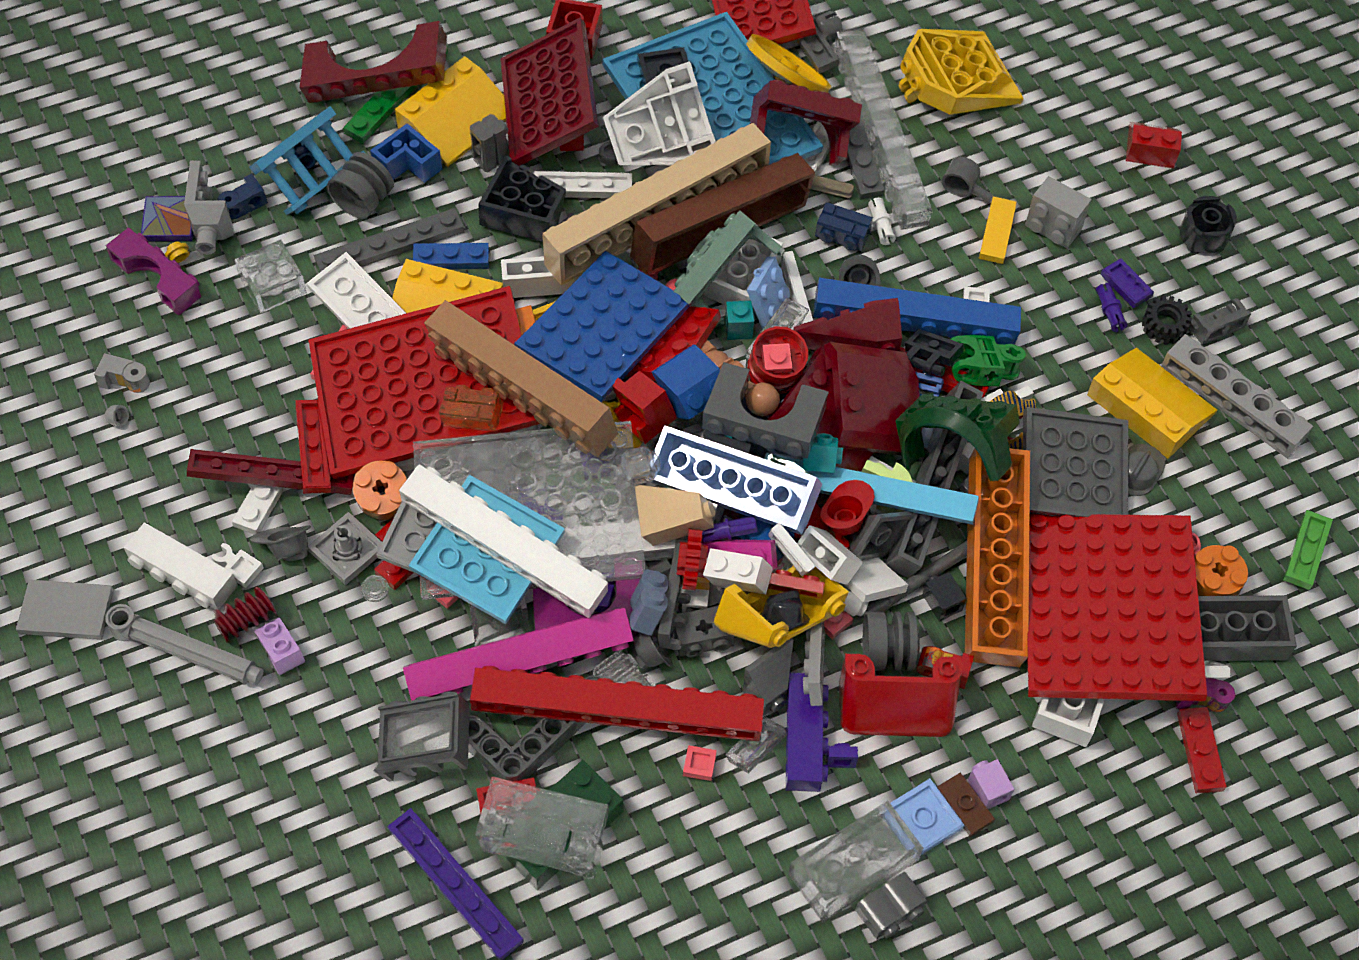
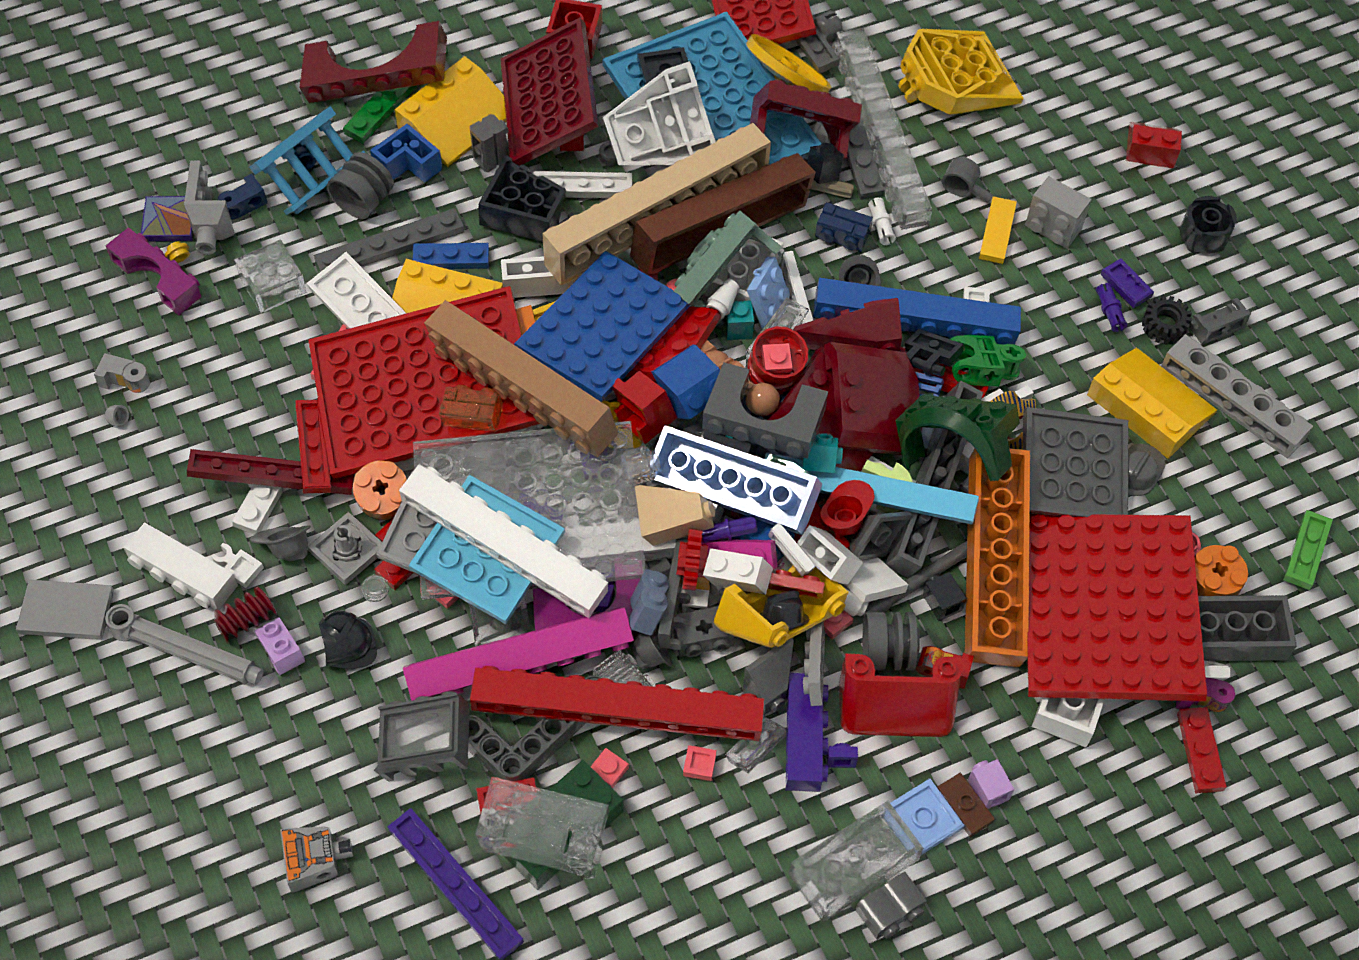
none -> torso [280,827,353,892]
none -> black helmet [319,610,377,669]
none -> coral plate [591,748,629,788]
none -> white cone [706,279,740,319]
none -> black brick [807,143,844,184]

